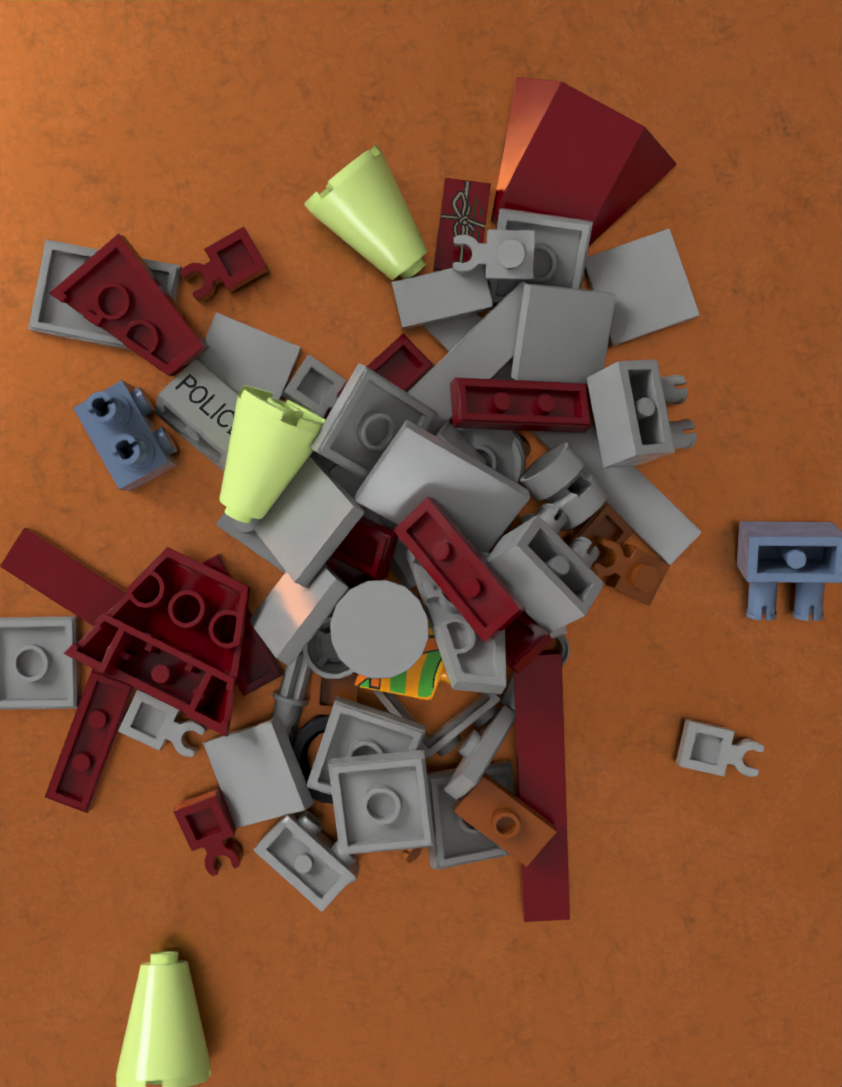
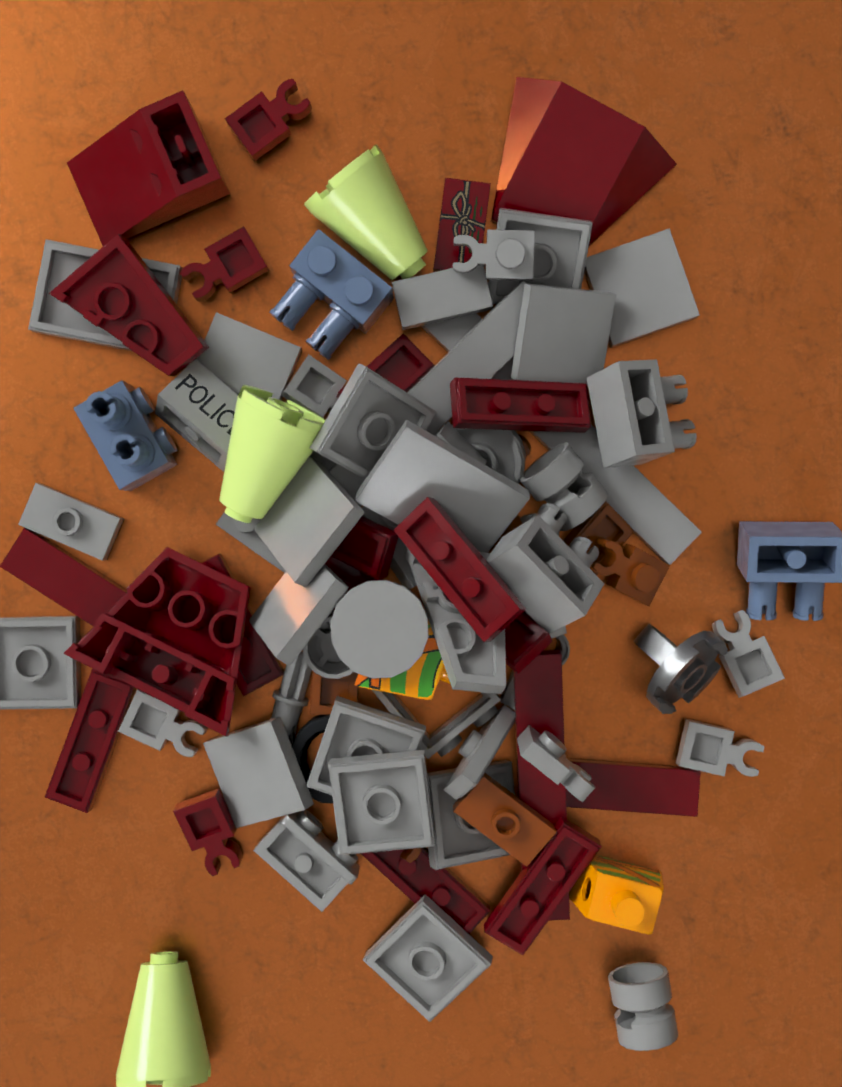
none -> light grey plate [18,483,124,561]
none -> dark red slope [67,90,230,246]
none -> dark red plate [225,79,312,162]
none -> sand blue brick [269,229,394,360]
none -> dark red tile [360,847,491,934]
none -> light grey tile [363,894,493,1022]
none -> dark red tile [484,816,602,955]
none -> light grey plate [517,725,595,802]
none -> dark red tile [566,758,701,817]
none -> light orange torso [569,855,664,935]
none -> light grey wheel [608,962,678,1051]
none -> flat silver tile [634,624,728,714]
none -> light grey plate [712,610,785,698]

